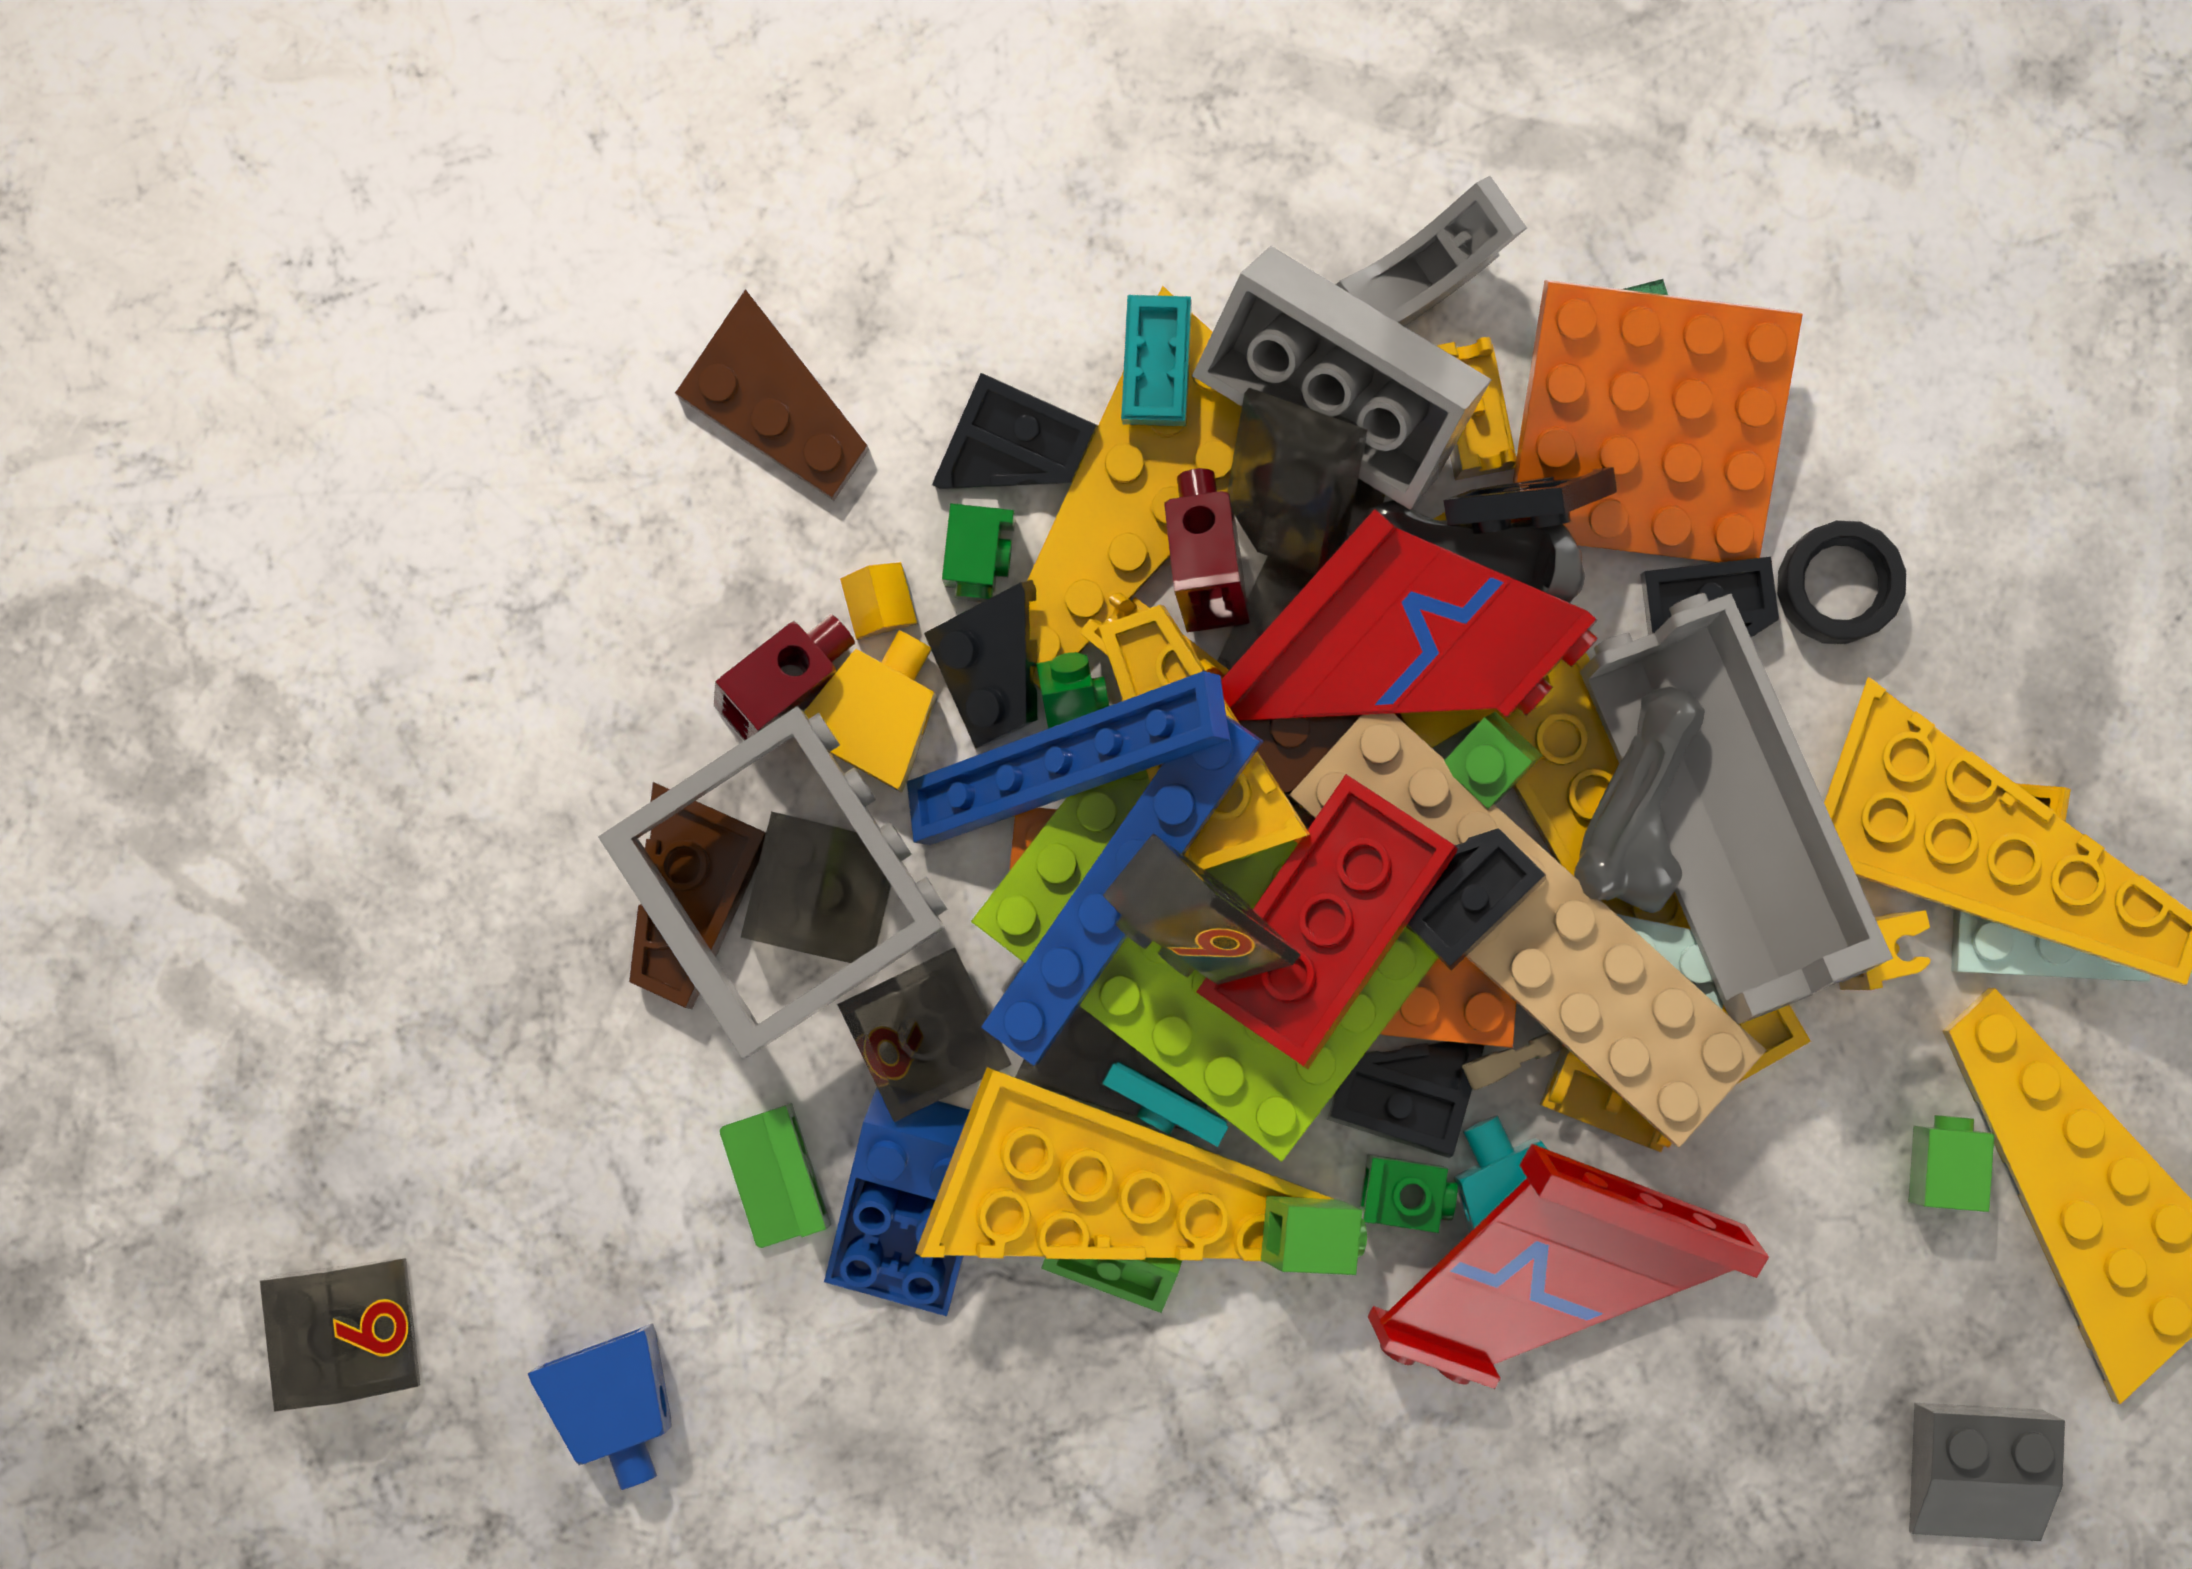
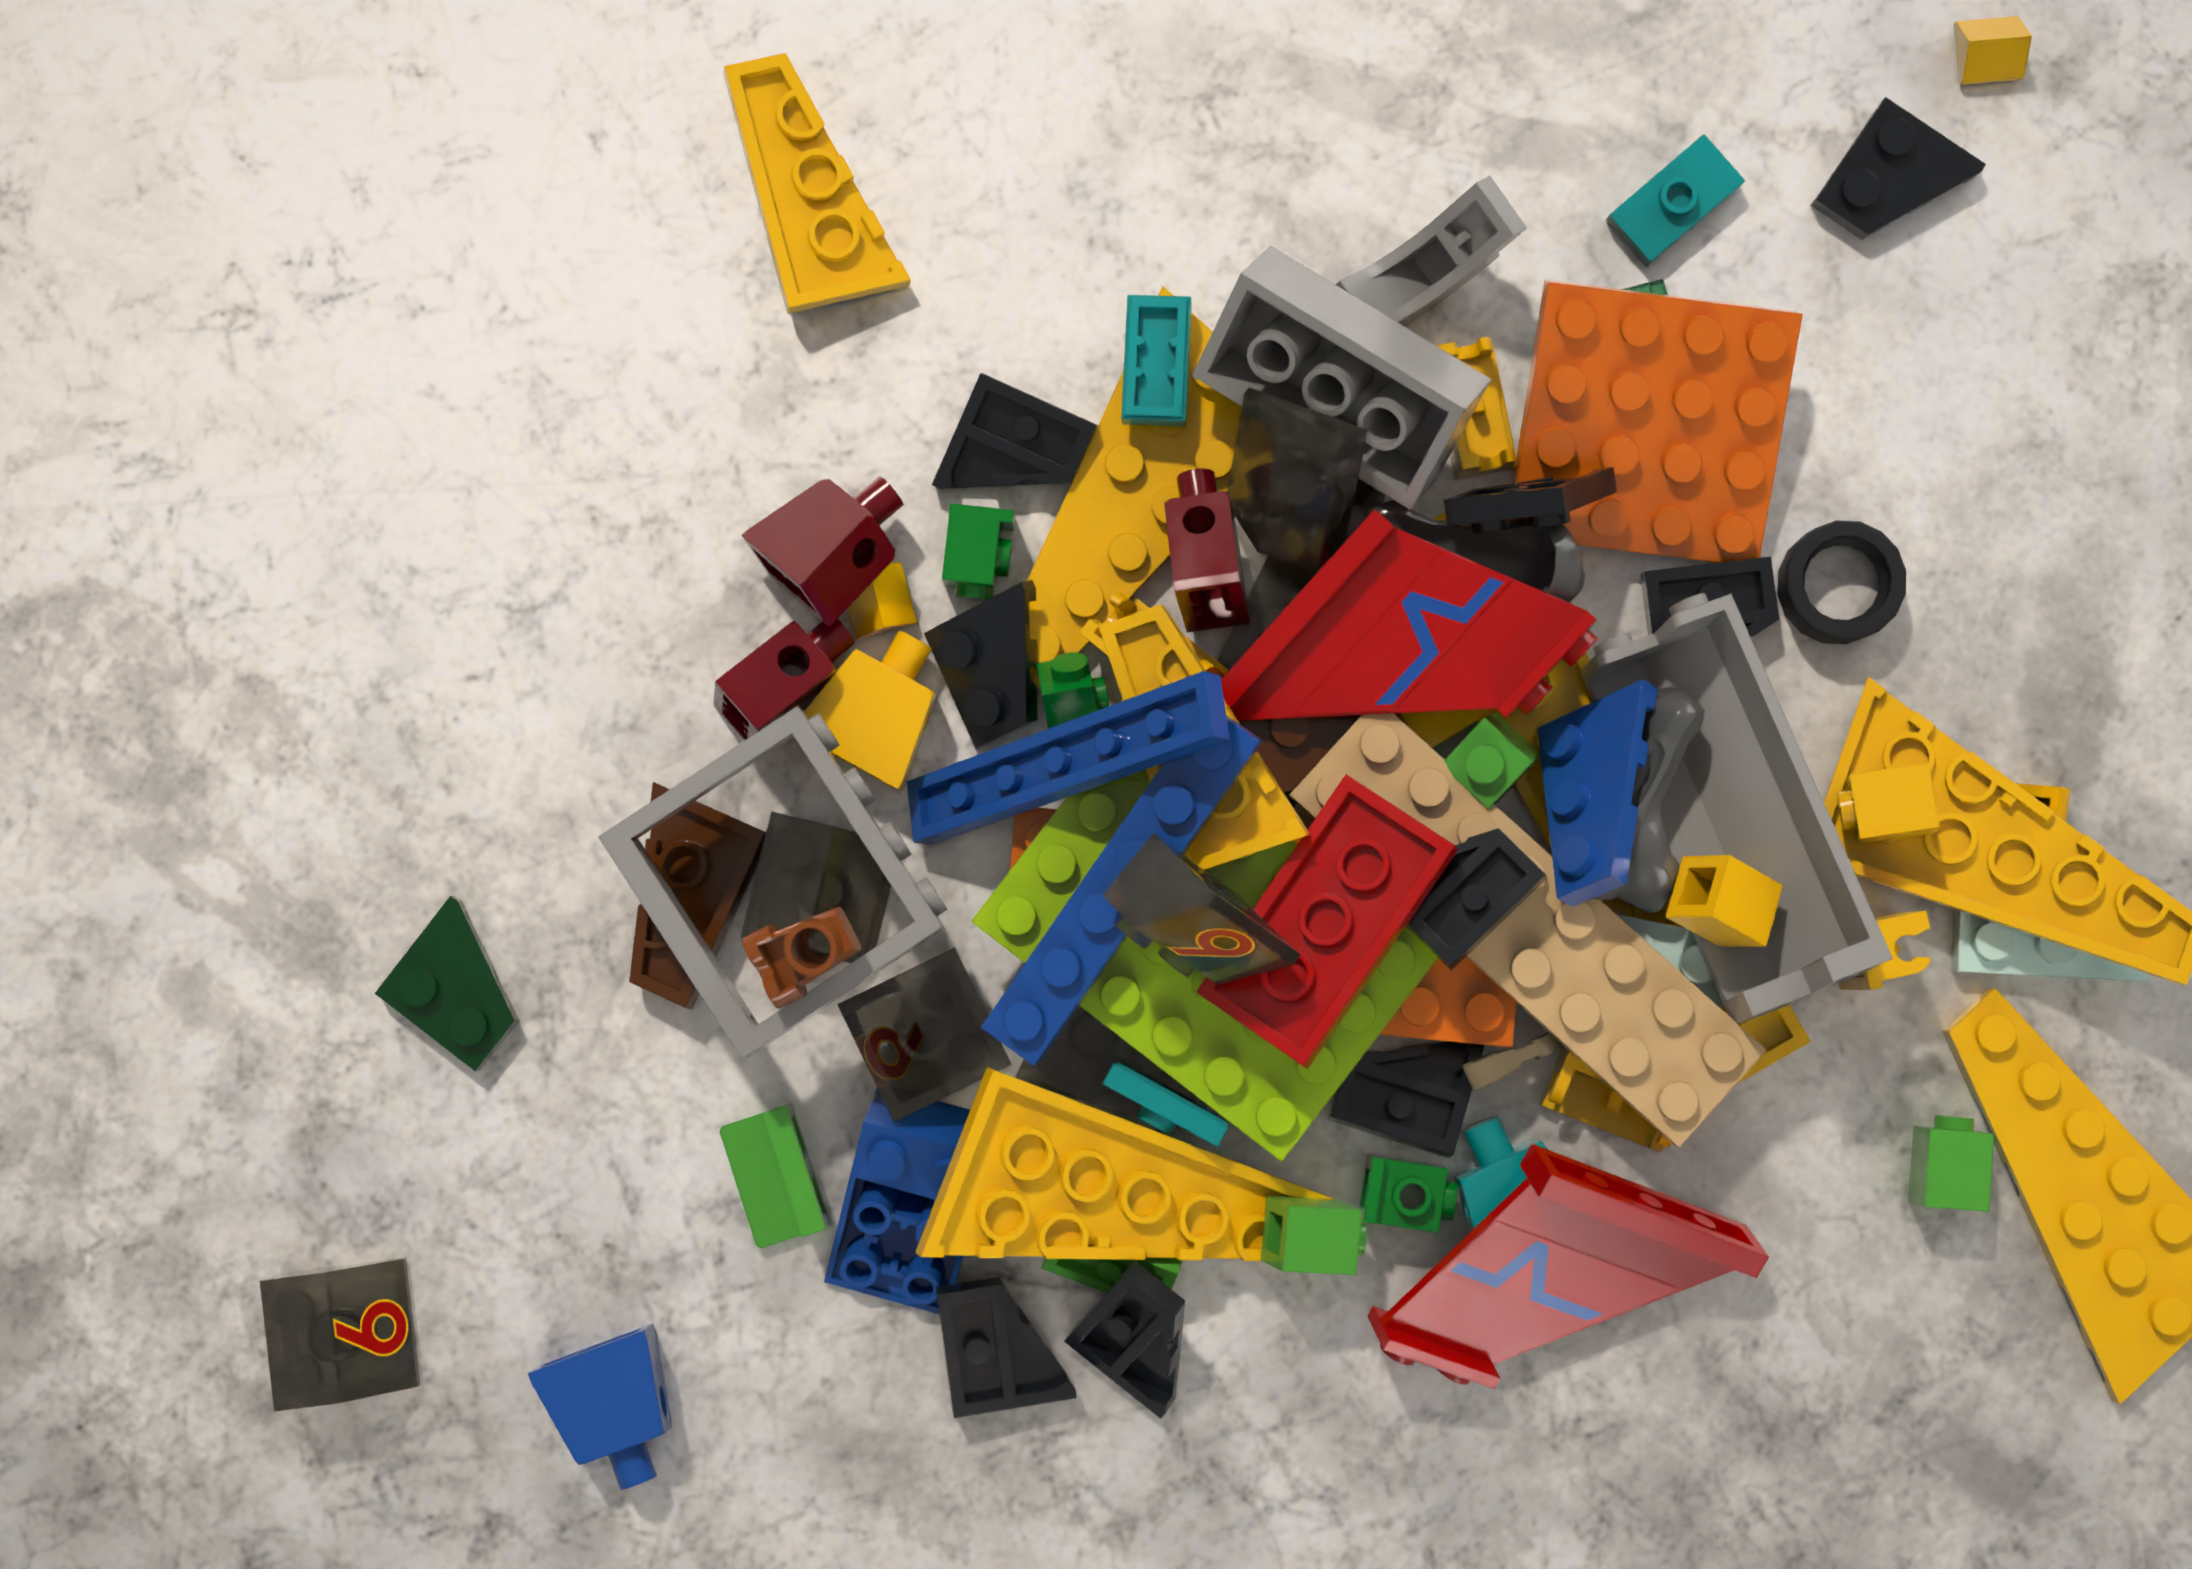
reddish brown wing [675,289,869,501] -> none
dark grey slope [1909,1403,2065,1541] -> none
none -> dark green wing [375,896,519,1071]
none -> yellow wing [723,53,911,314]
none -> dark red torso [741,476,904,627]
none -> dark orange plate [742,907,861,1009]
none -> black wing [935,1277,1077,1418]
none -> black wing [1064,1260,1185,1419]
none -> blue wing [1537,679,1658,907]
none -> teal plate [1606,134,1745,267]
none -> yellow brick [1665,855,1783,947]
none -> black wing [1810,97,1986,240]
none -> yellow brick [1837,763,1940,844]
none -> yellow slope [1953,16,2032,85]

